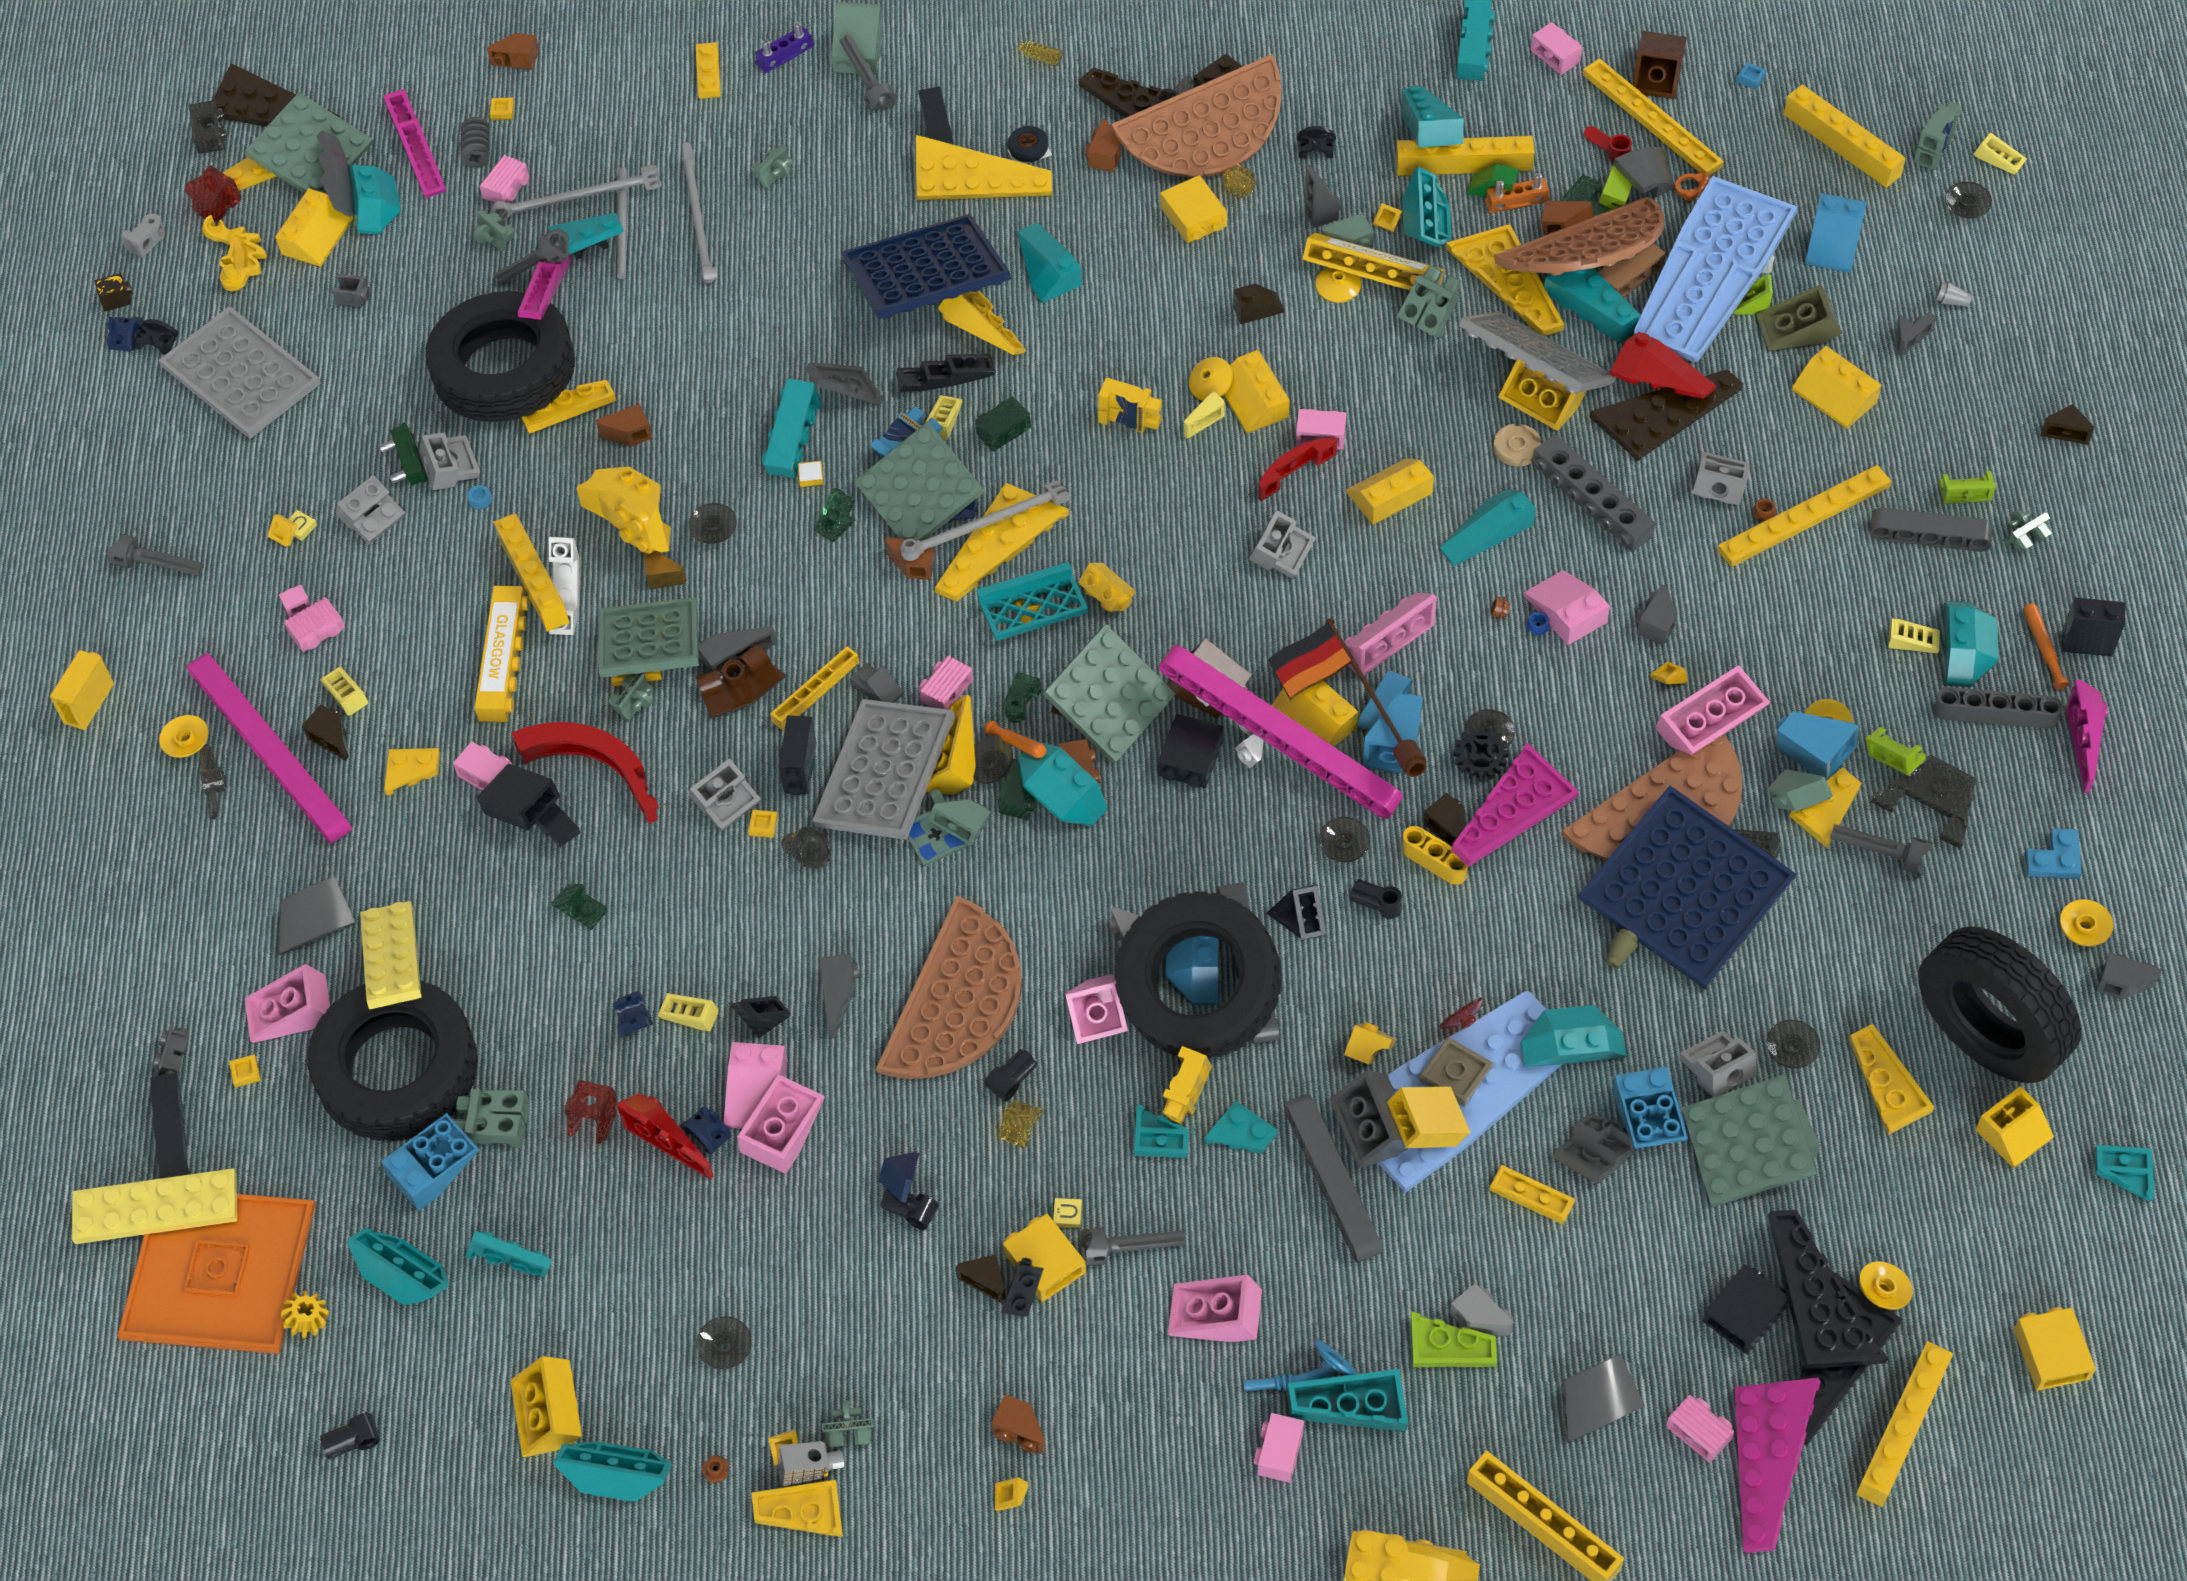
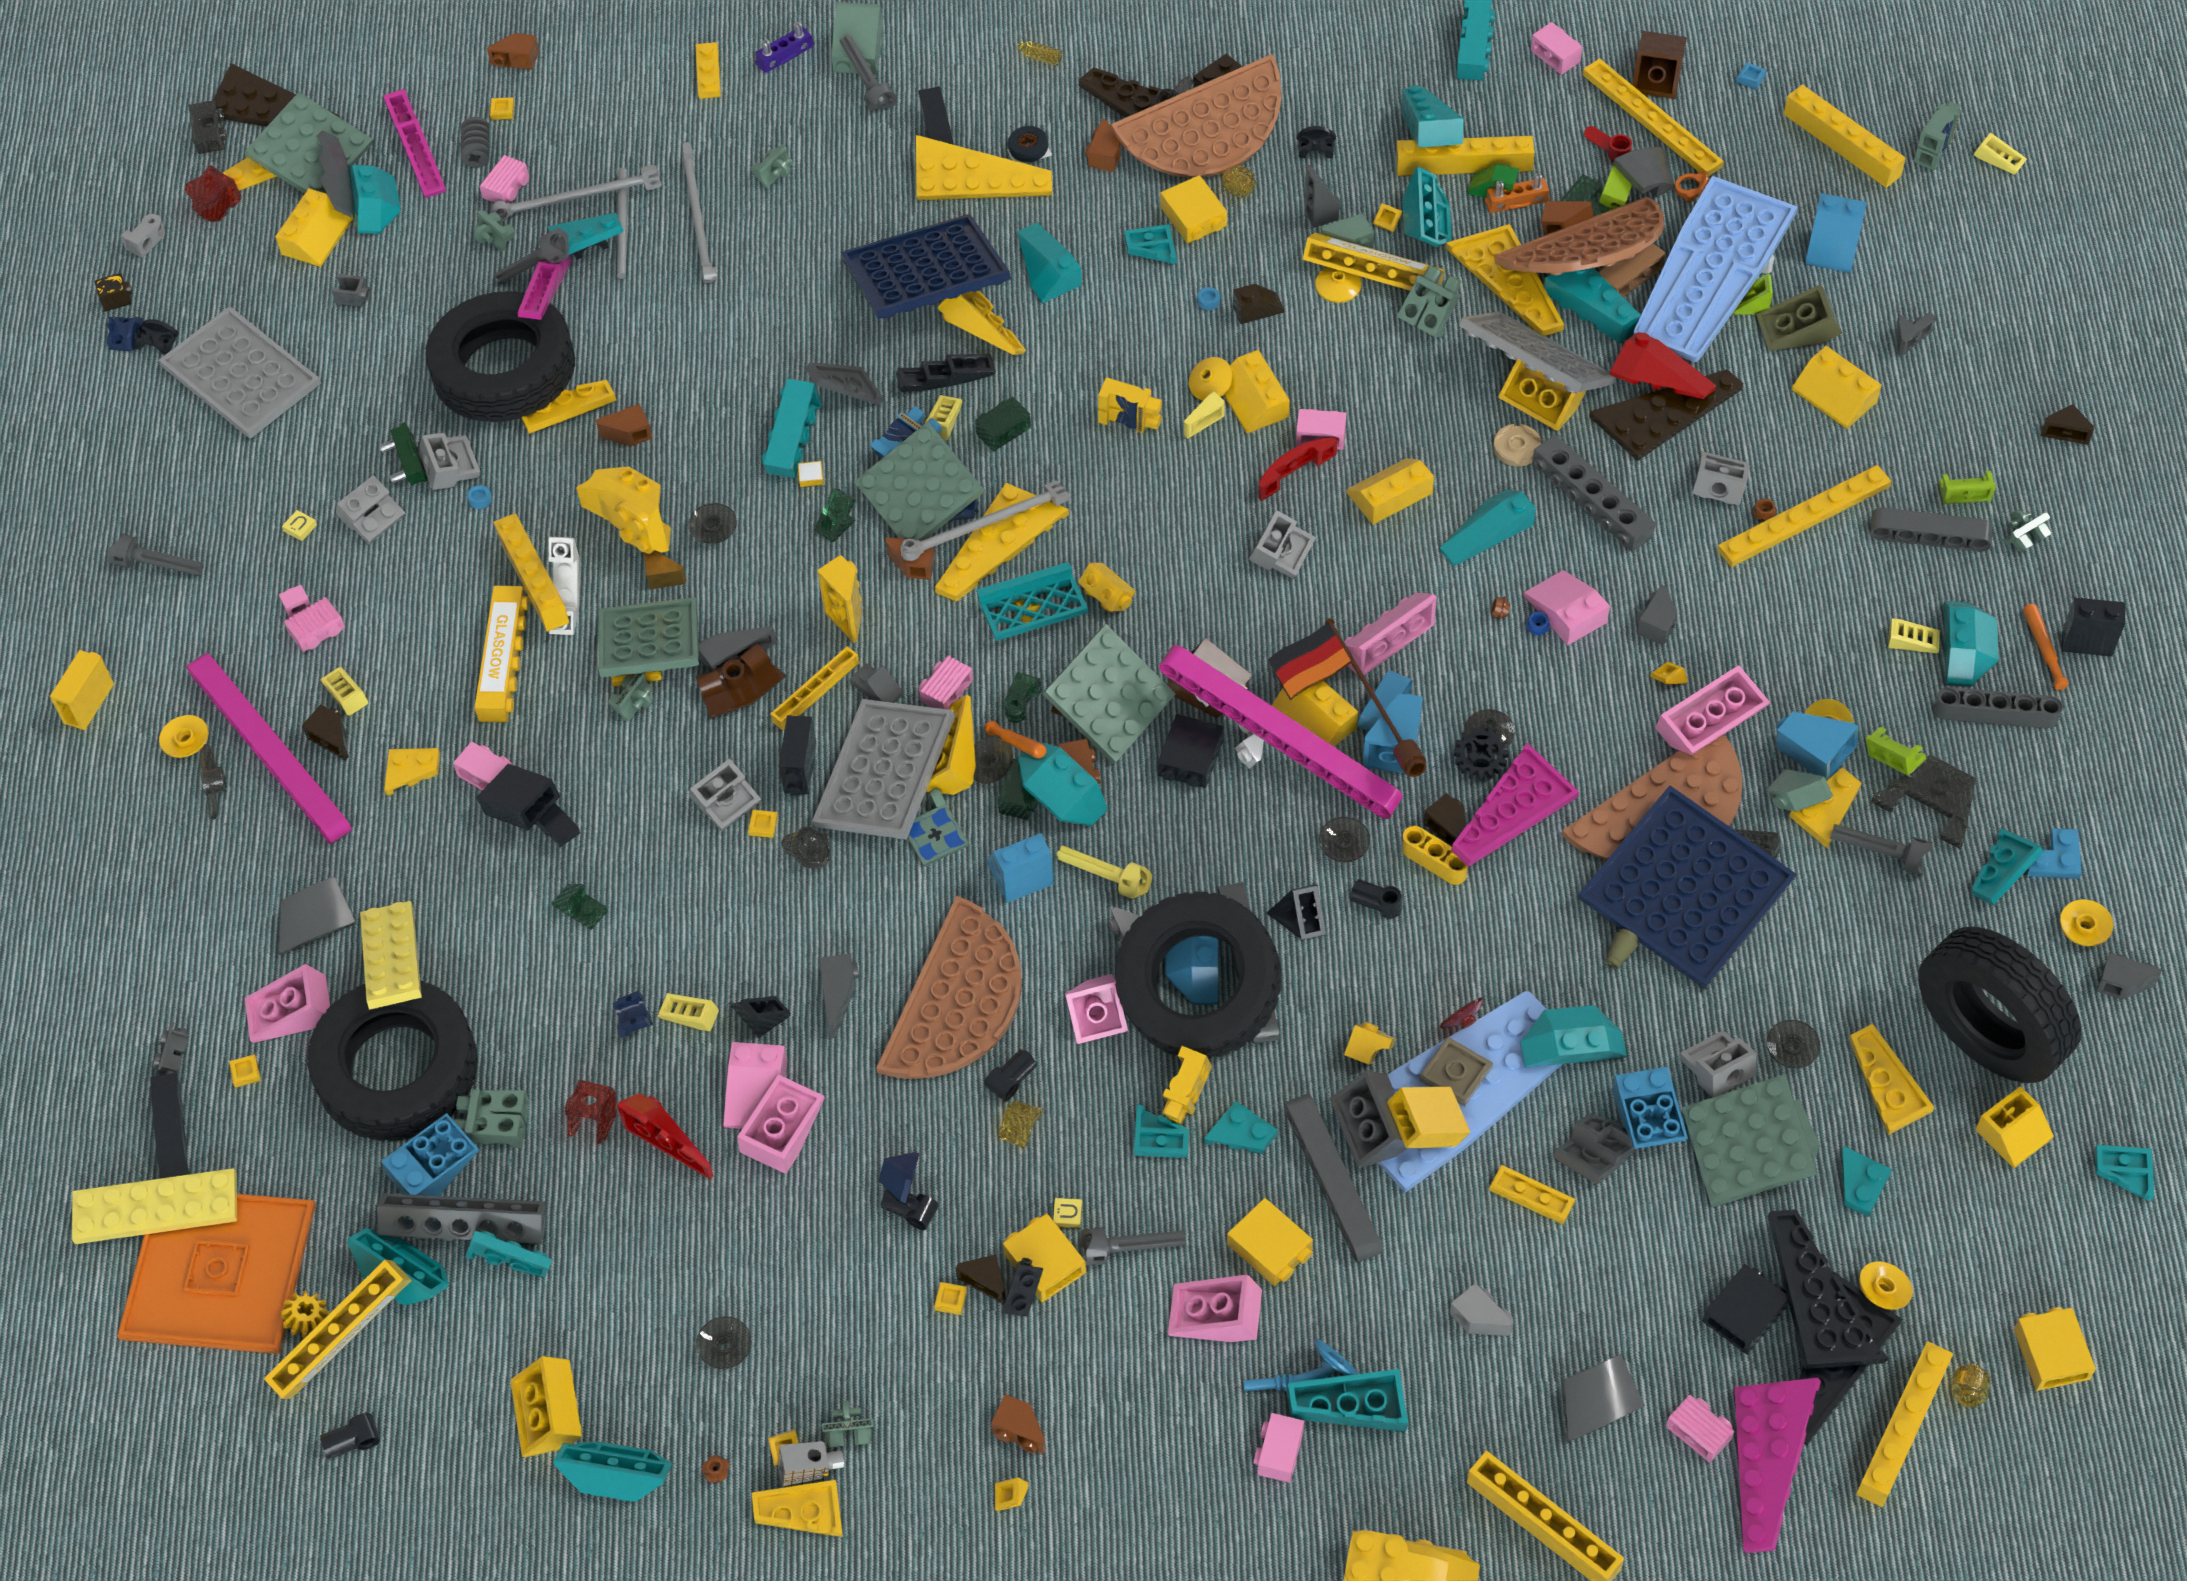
yellow animal [202,215,267,291] -> none
yellow tile [267,514,297,547] -> none
red arch [511,722,659,824] -> none
dark blue piece [680,1106,732,1154] -> none
sand green slope [928,799,991,846] -> none
lime wing [1411,1311,1497,1367] -> none
light grey cone [1935,282,1973,308] -> none
clear smoke dish [1945,182,1992,218] -> none
dark pink wedge [2065,680,2108,793] -> none
none -> yellow brick [264,1260,412,1399]
none -> dark grey brick [377,1193,546,1245]
none -> yellow slope [817,555,862,643]
none -> yellow tile [934,1282,967,1315]
none -> dark azure slope [986,833,1054,903]
none -> light yellow piece [1057,845,1152,899]
none -> teal wing [1124,224,1177,264]
none -> dark azure tile [1197,287,1220,310]
none -> yellow brick [1227,1198,1313,1287]
none -> teal wing [1841,1146,1892,1217]
none -> clear yellow head [1952,1364,1991,1408]
none -> teal wing [1971,828,2043,905]

